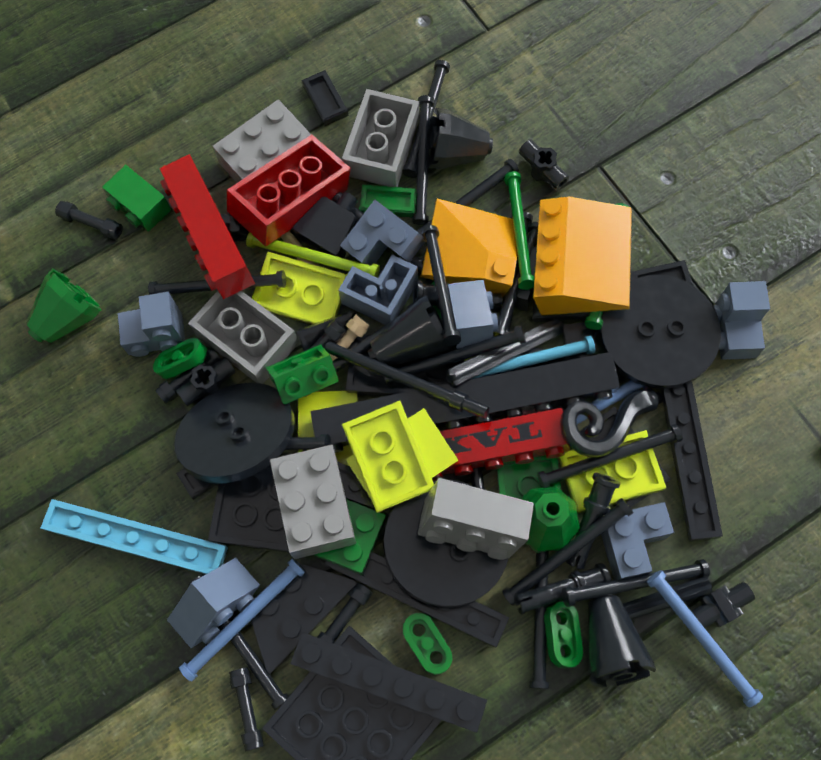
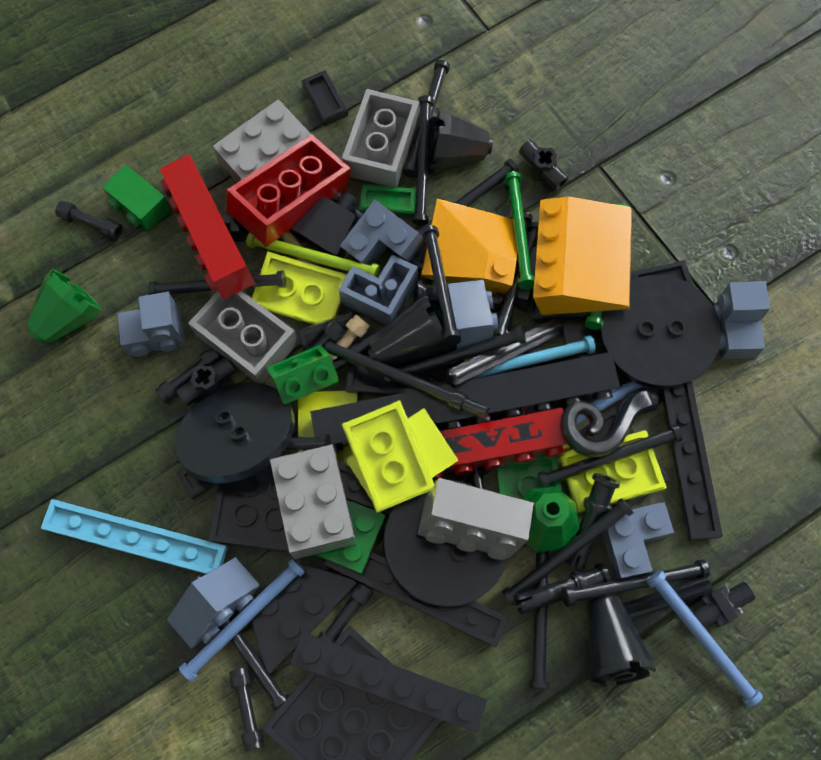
green plate [153,337,207,379] -> none
green plate [403,613,452,675] -> none
green plate [544,601,583,668] -> none

